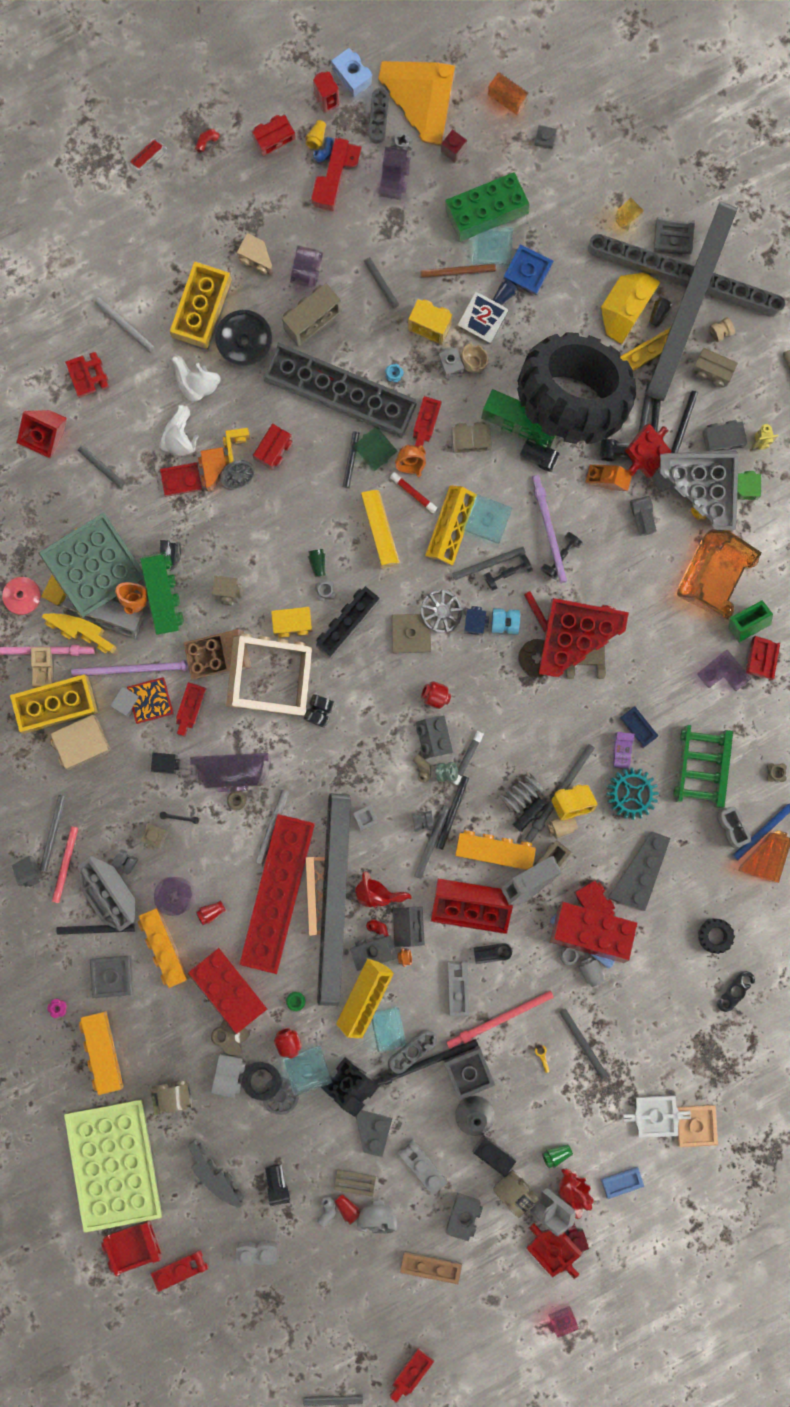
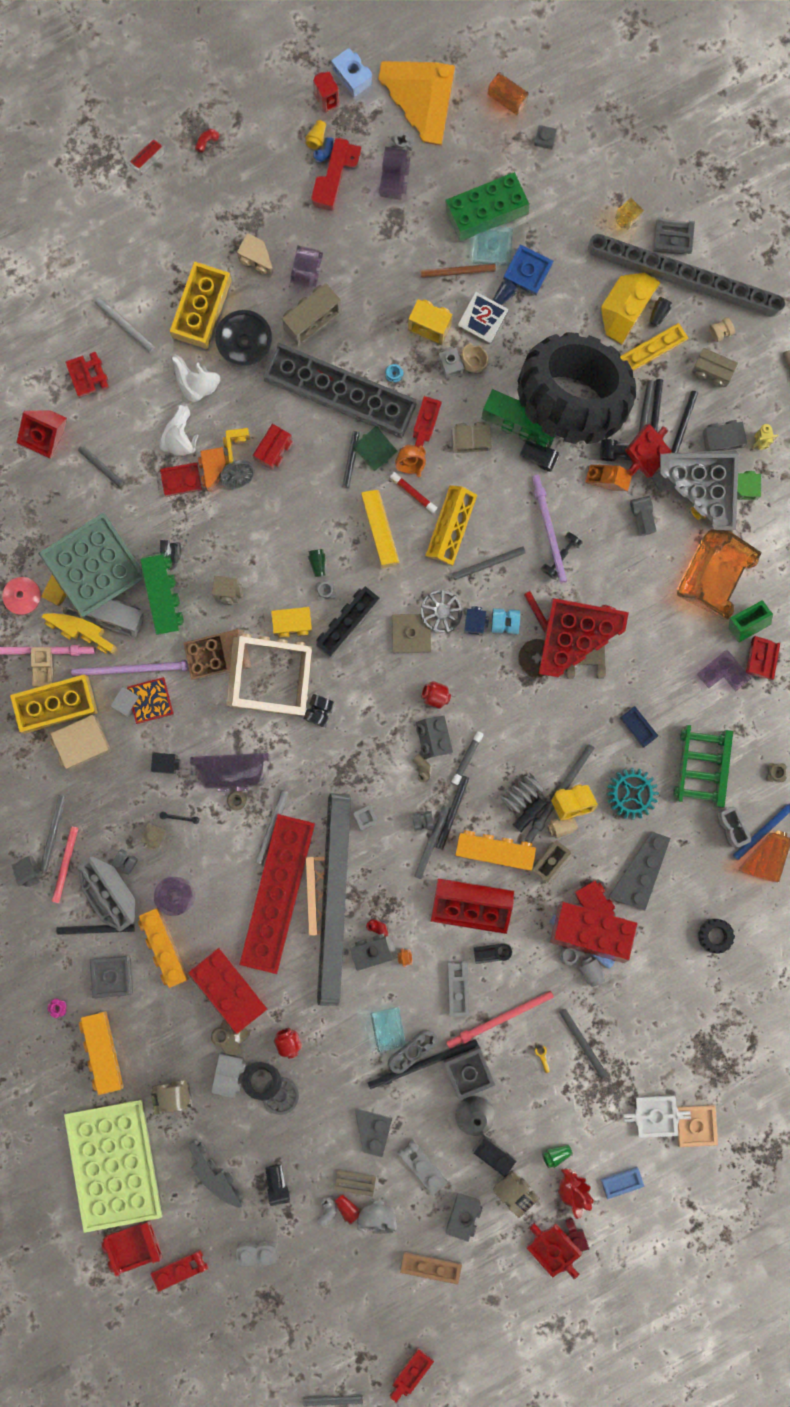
orange helmet [115,582,148,614] -> none
red hinge [176,682,207,737] -> none
red cone [196,901,226,925] -> none
red brick [252,114,296,156] -> none
clear light blue plate [284,1046,332,1096] -> none
green plate [286,992,306,1011] -> none
black brick [321,1057,380,1117] -> none
yellow brick [336,959,394,1038] -> none
red piece [355,871,412,908] -> none
dark grey bar [364,257,399,309] -> none
dark grey beam [369,88,389,143] -> none
dark grey panel [393,907,425,947] -> none
sand green wheel [436,762,458,782] -> none
dark red brick [441,129,467,163] -> none
clear light blue plate [464,494,512,544] -> none
black wheel [484,554,533,591] -> none
light grey slope [501,856,562,905] -> none
light grey panel [530,1188,576,1236] -> none
clear pink brick [547,1306,579,1338] -> none
medium lavender leg [613,732,634,769] -> none
dark grey beam [646,201,738,401] -> none
black piece [717,971,755,1012] -> none

